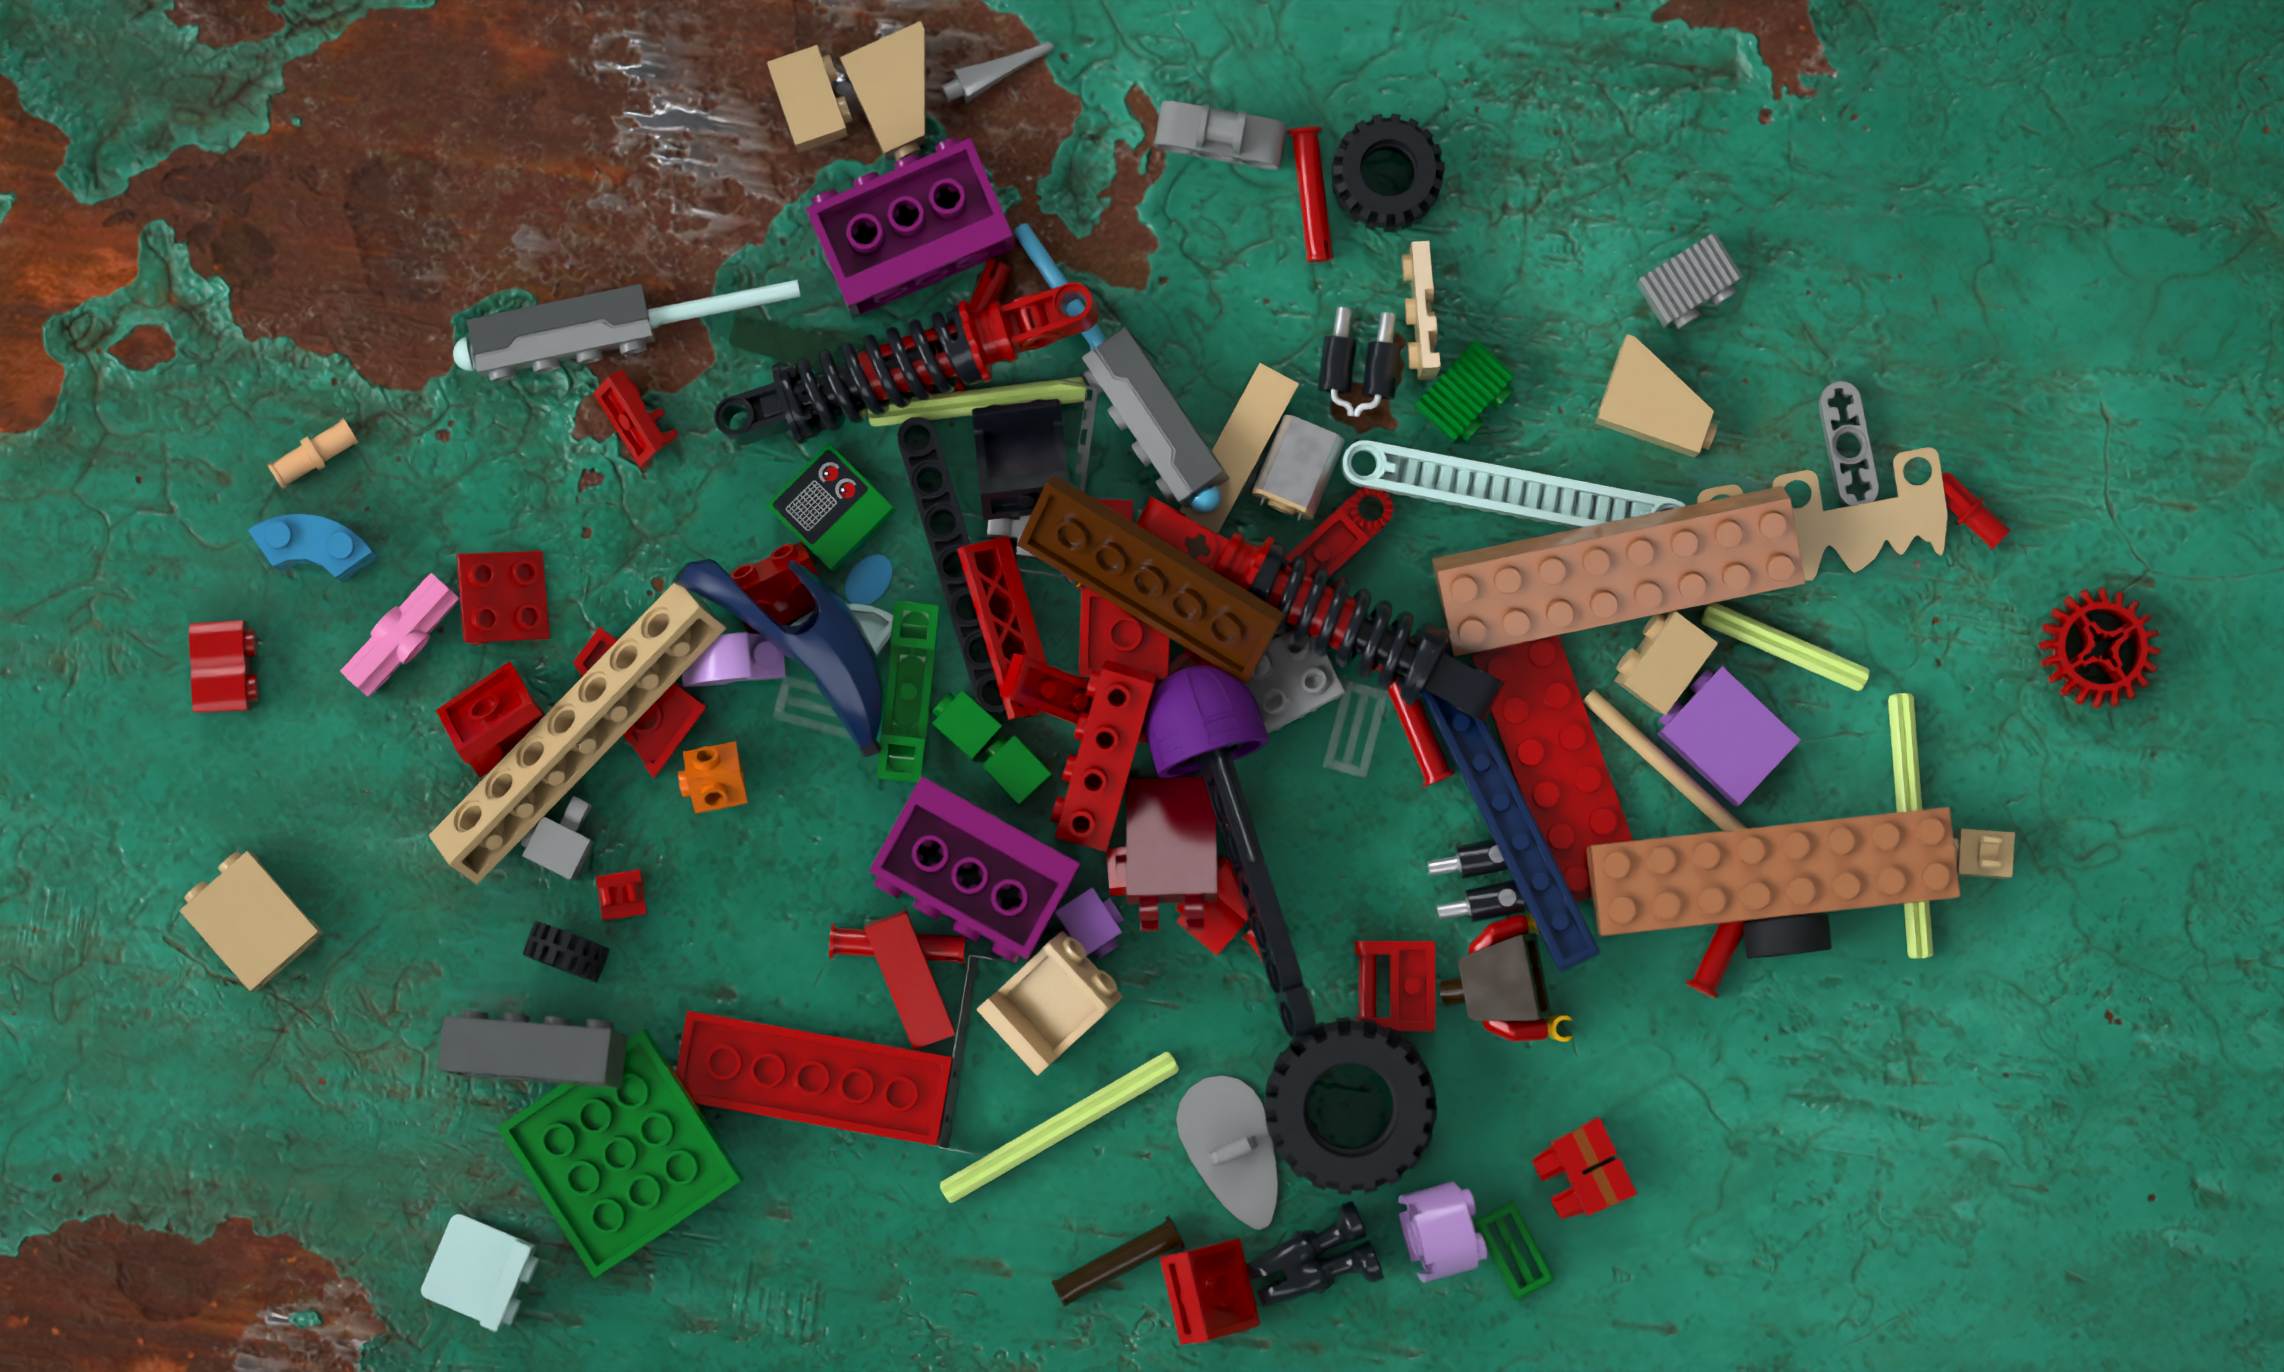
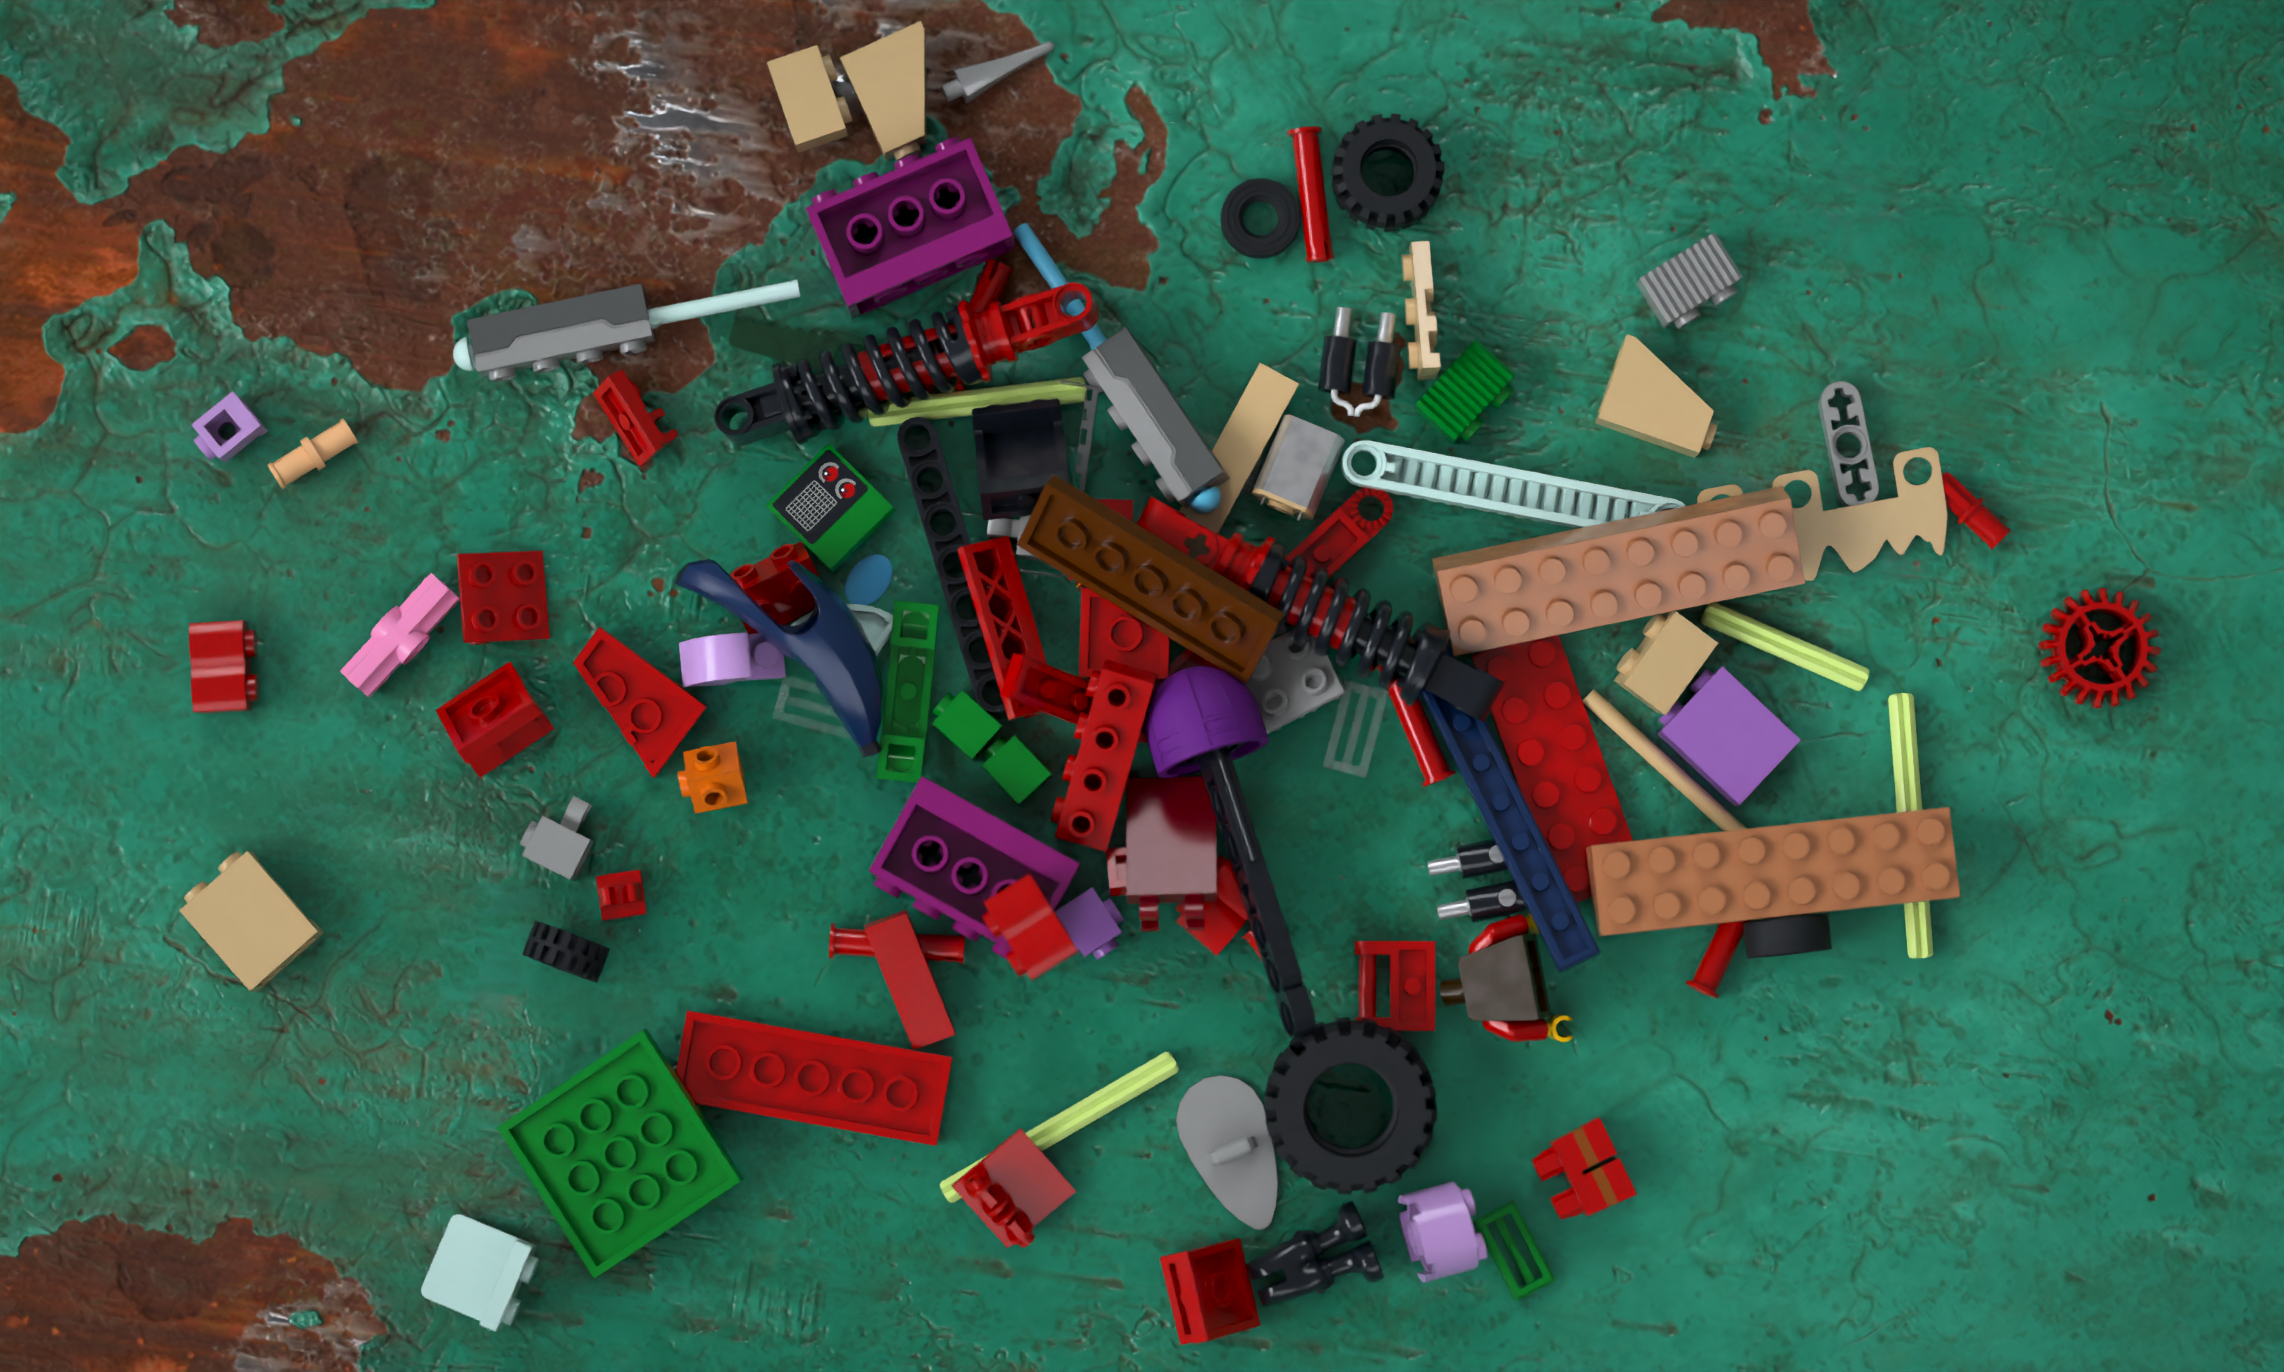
dark azure brick [248,514,379,582] -> none
tan brick [428,582,726,884] -> none
dark grey brick [437,1010,628,1089] -> none
dark grey piece [938,955,1008,1156] -> none
tan panel [976,931,1123,1076] -> none
dark brown pin [1051,1215,1185,1307] -> none
light grey piece [1154,101,1288,170] -> none
tan brick [1953,829,2015,879] -> none
none -> lavender brick [191,391,268,463]
none -> red hinge [951,1128,1076,1249]
none -> red brick [982,874,1079,981]
none -> black tyre [1221,178,1300,259]

